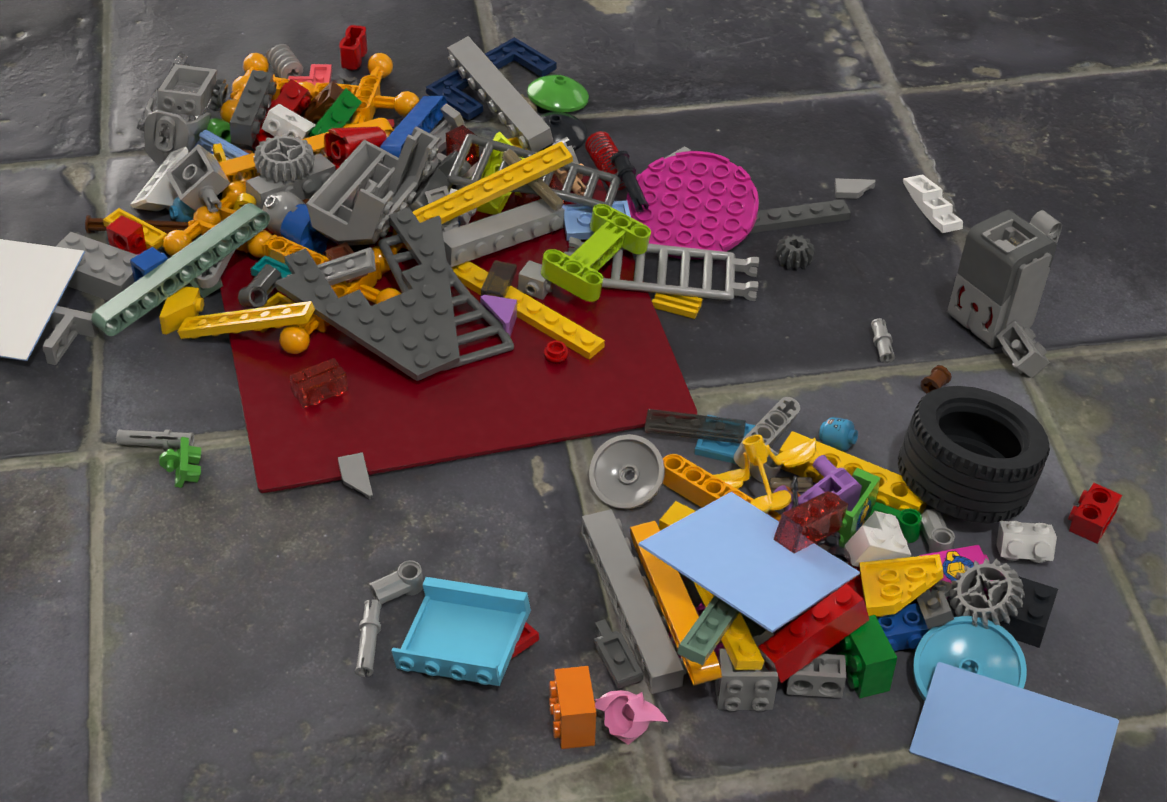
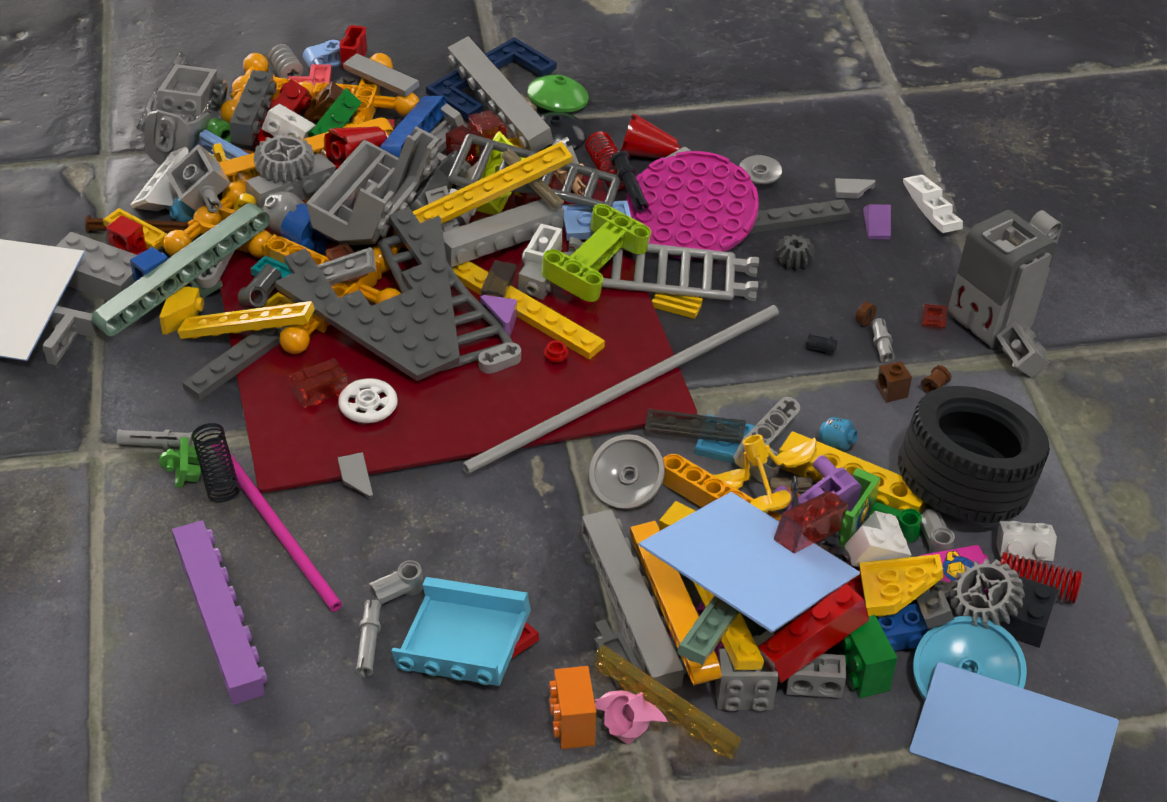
red brick [1068,483,1122,544] -> none
none -> medium lavender brick [172,520,268,705]
none -> dark grey plate [182,325,289,400]
none -> black piece [192,423,241,502]
none -> dark pink piece [210,440,342,612]
none -> light blue piece [303,40,341,69]
none -> white plate [338,379,397,423]
none -> light grey tile [343,54,419,97]
none -> light grey piece [462,305,779,474]
none -> clear red brick [467,110,508,148]
none -> light grey beam [478,342,521,374]
none -> white brick [522,224,562,265]
none -> clear yellow plate [594,644,742,760]
none -> red cone [621,114,680,159]
none -> light grey dish [739,155,782,184]
none -> black pin [806,334,837,355]
none -> reddish brown tile [856,302,877,326]
none -> medium lavender slope [863,204,891,239]
none -> reddish brown brick [876,361,912,403]
none -> clear red plate [922,304,947,329]
none -> red piece [1001,551,1083,604]

